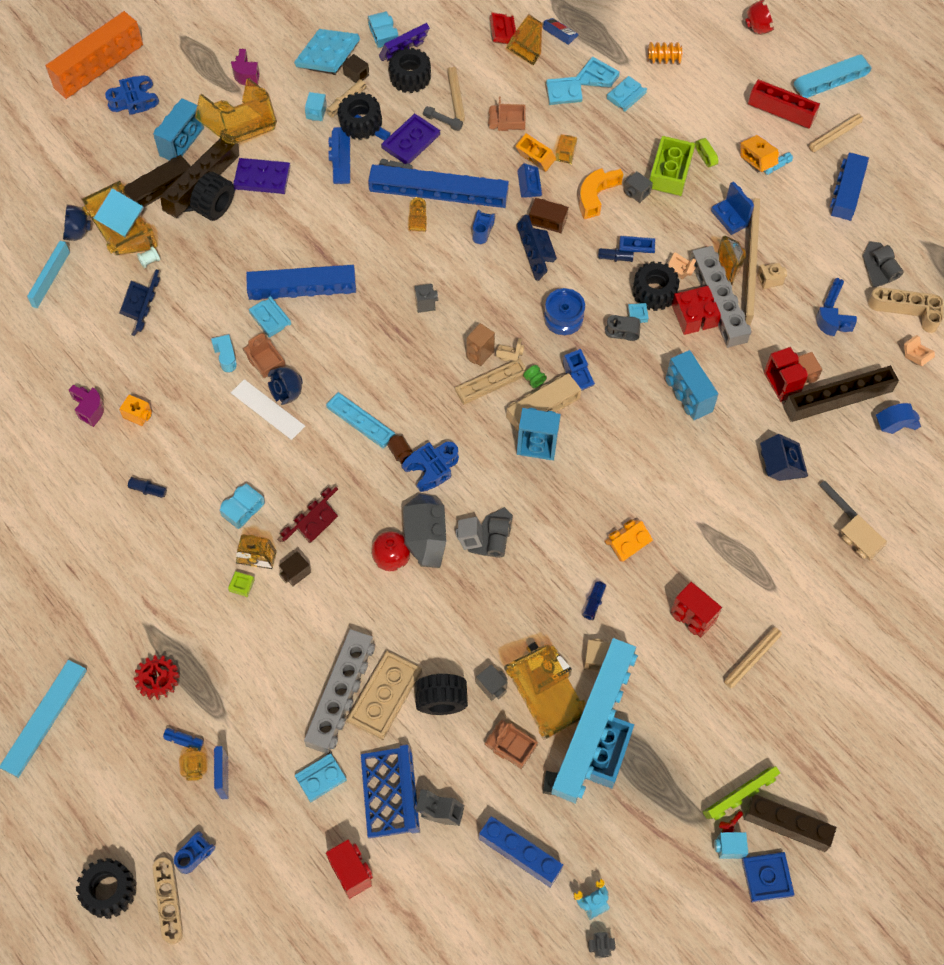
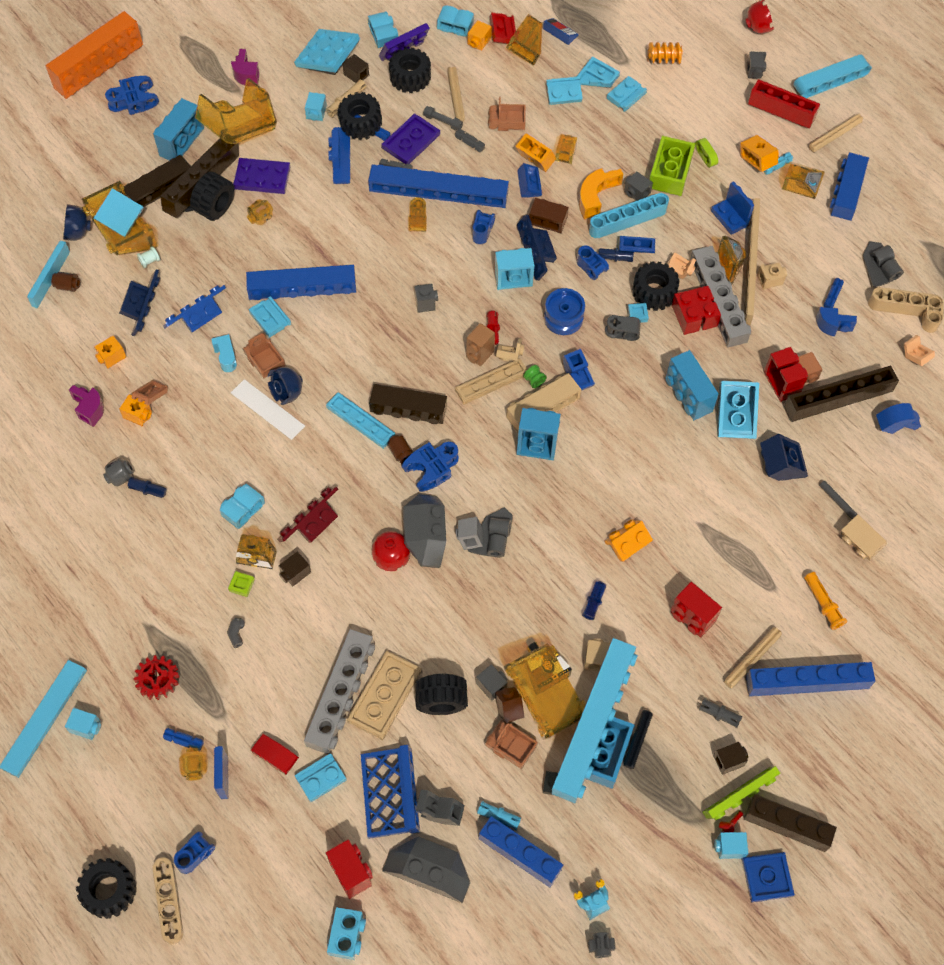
none -> reddish brown brick [51,272,80,292]
none -> medium azure brick [65,708,101,740]
none -> light orange brick [94,336,126,369]
none -> dark grey head [103,458,134,487]
none -> nougat tile [132,380,168,405]
none -> blue bracket [163,285,226,333]
none -> dark grey arm [227,618,245,648]
none -> clear yellow head [247,199,273,226]
none -> red slope [251,734,298,775]
none -> medium azure brick [327,907,366,960]
none -> dark brown brick [369,384,447,424]
none -> dark grey wedge [382,836,470,904]
none -> medium azure brick [437,6,474,37]
none -> dark grey axle [455,128,485,152]
none -> light orange brick [468,20,492,51]
none -> medium azure pin [477,801,522,830]
none -> red axle [486,311,500,345]
none -> medium azure brick [495,248,534,290]
none -> reddish brown brick [495,687,524,723]
none -> blue piece [576,245,609,280]
none -> medium azure beam [589,193,669,238]
none -> black axle [624,710,653,769]
none -> dark grey pin [699,698,743,728]
none -> dark brown brick [713,742,748,775]
none -> medium azure slope [718,381,759,439]
none -> blue brick [746,662,876,697]
none -> dark grey brick [747,51,766,79]
none -> clear yellow slope [782,162,825,199]
none -> light orange pin [804,572,847,630]

